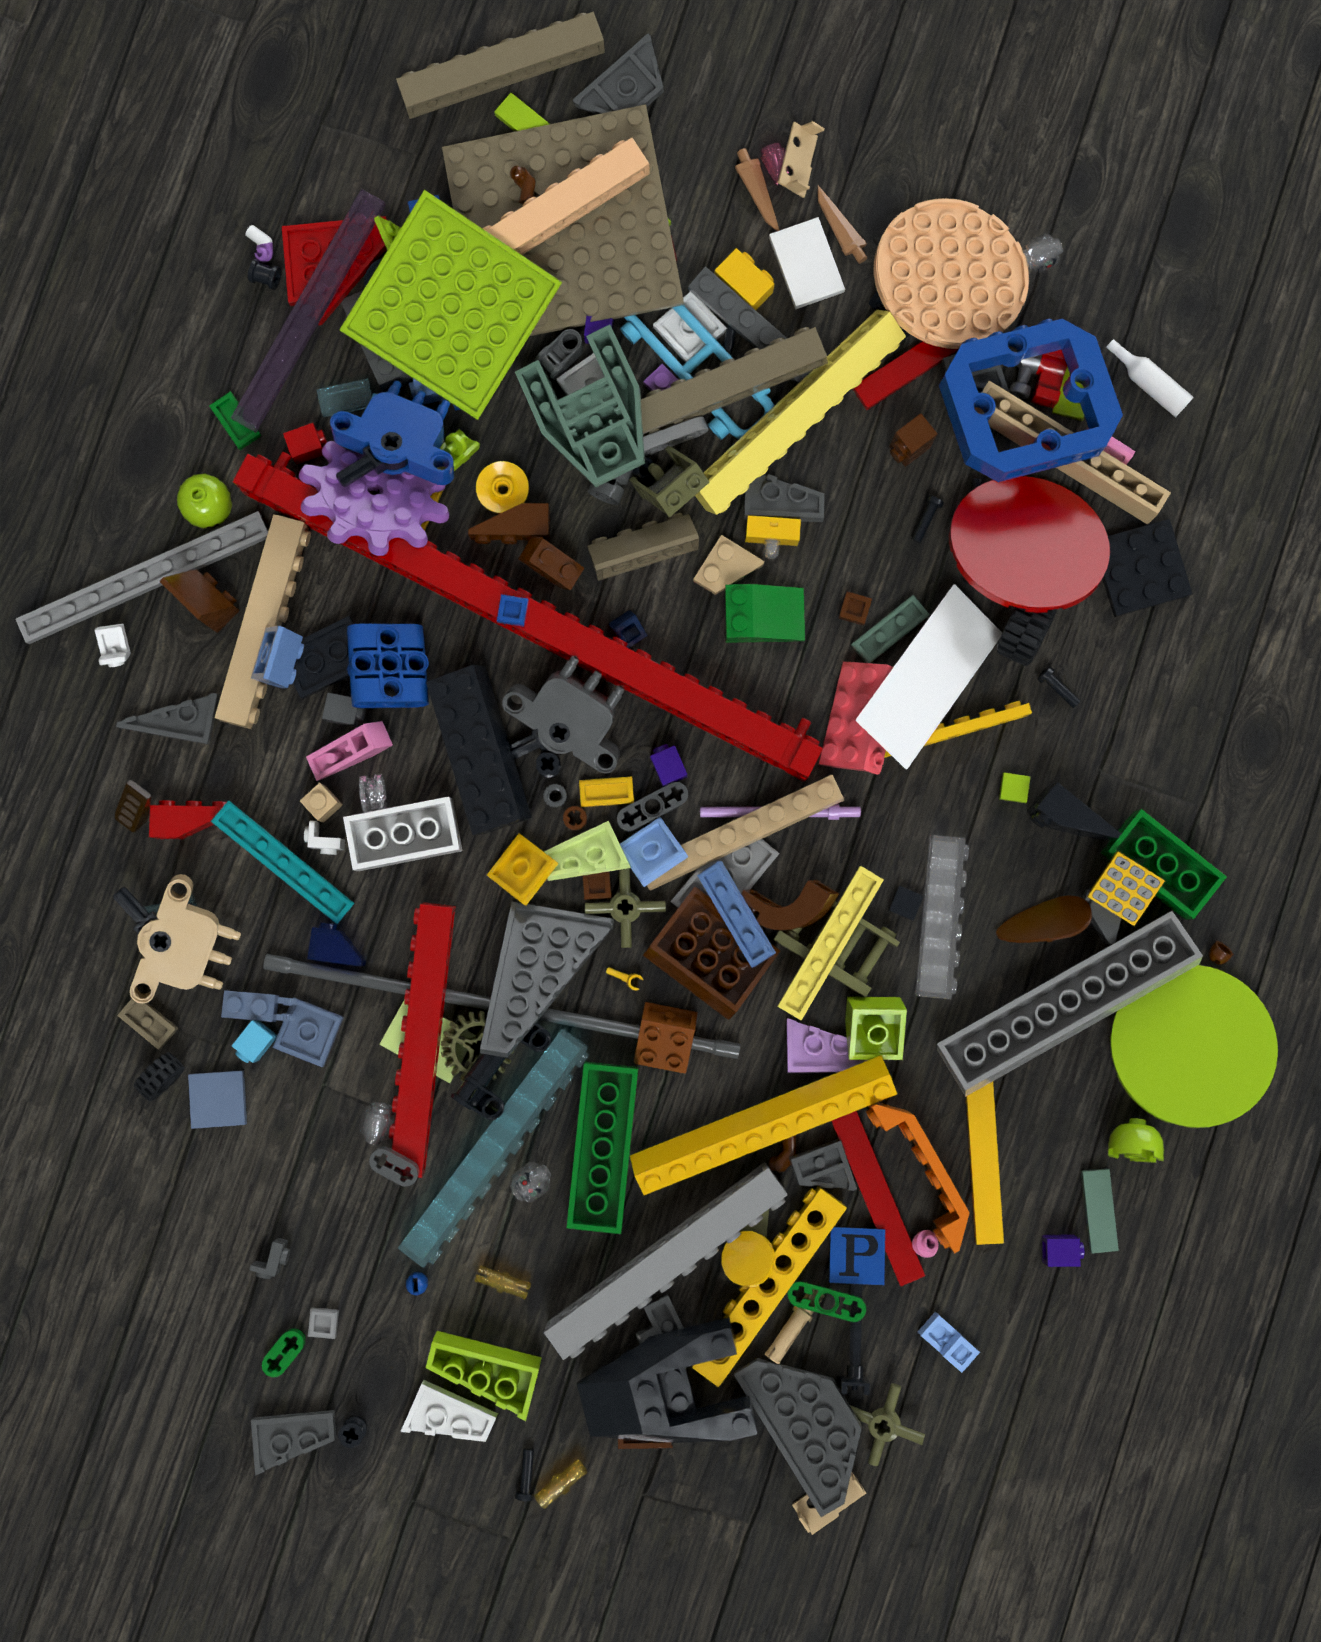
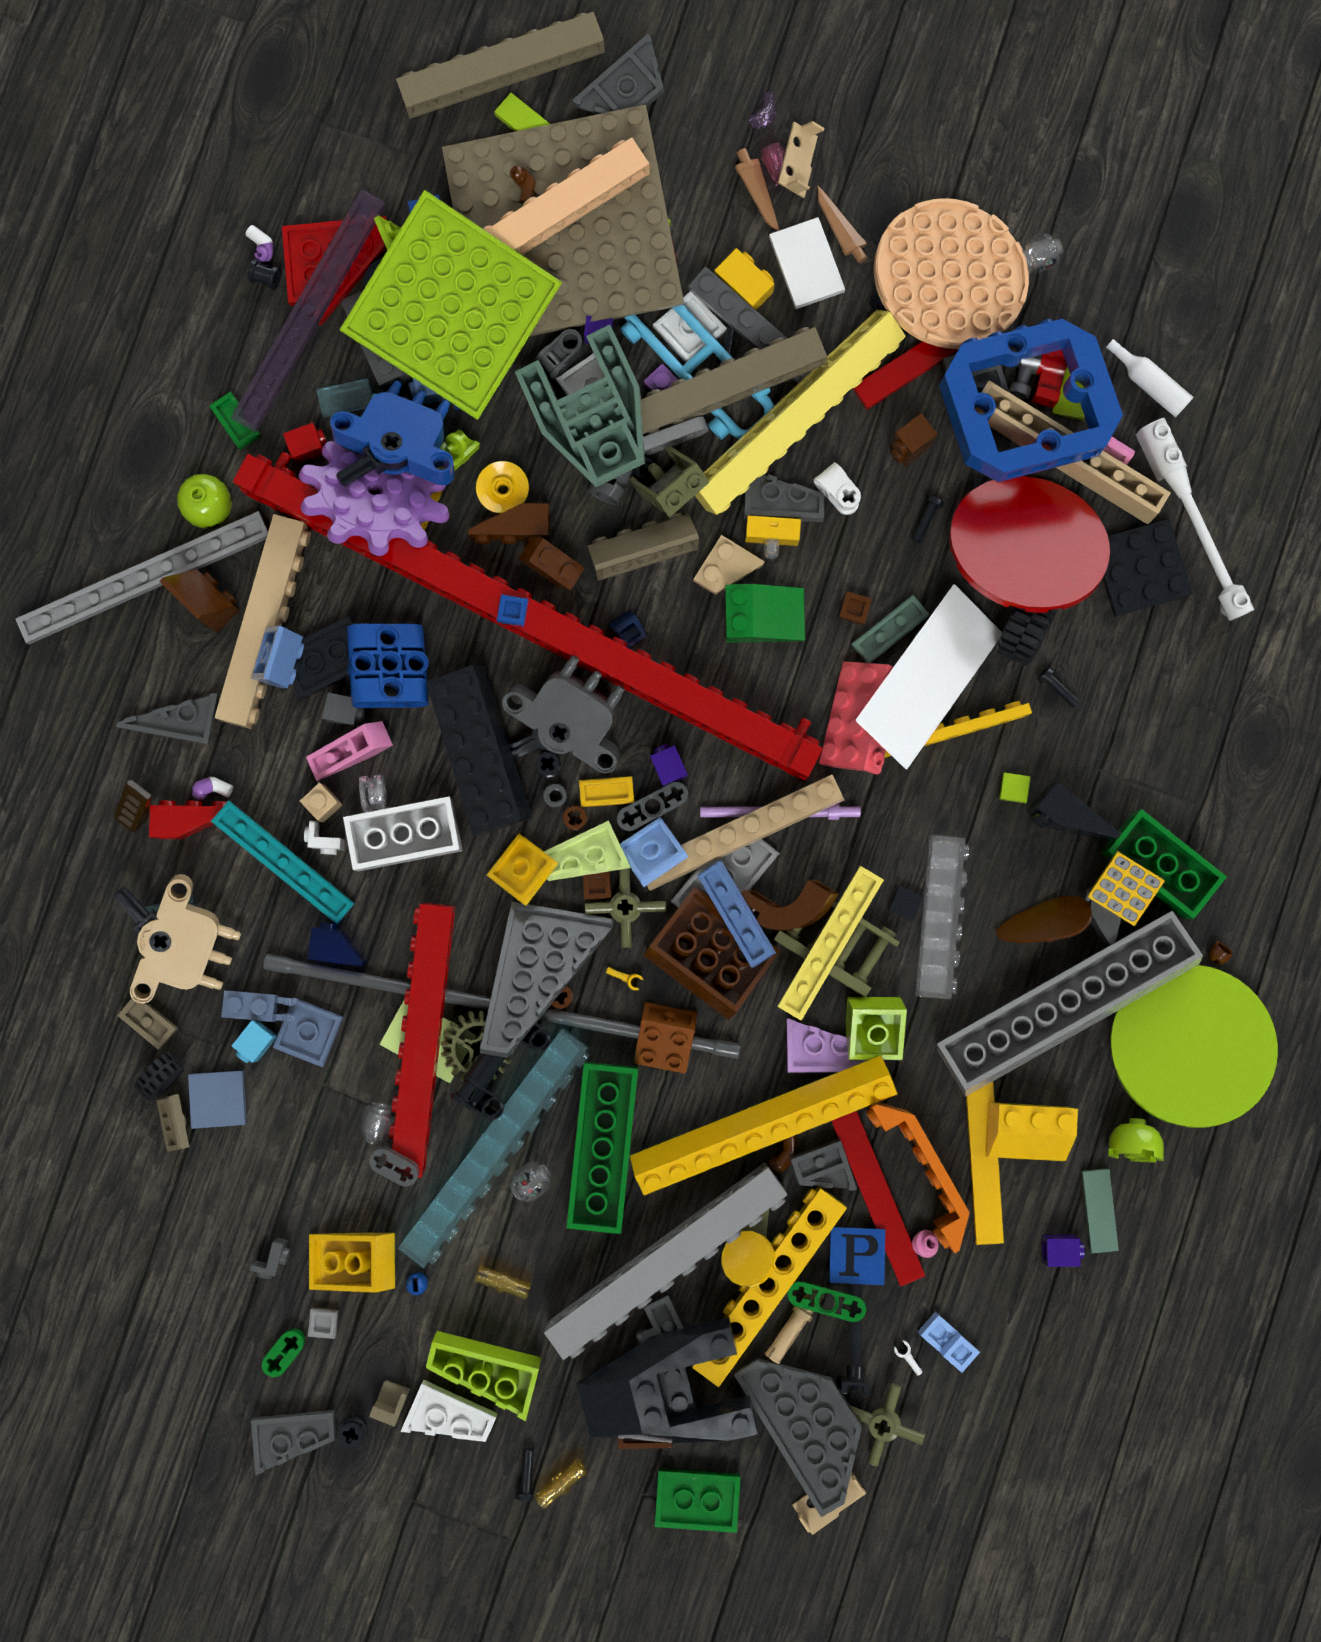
white bracket [95,624,131,667] -> none
none -> dark tan plate [156,1094,189,1151]
none -> arm [192,777,233,800]
none -> yellow slope [309,1232,395,1293]
none -> dark tan panel [369,1380,410,1427]
none -> reddish brown bush [551,985,573,1009]
none -> green plate [655,1468,741,1533]
none -> clear purple arm [750,92,776,129]
none -> white piece [813,462,861,515]
none -> white hand [894,1340,922,1376]
none -> yellow slope [986,1102,1078,1161]
none -> white bar [1136,418,1254,621]

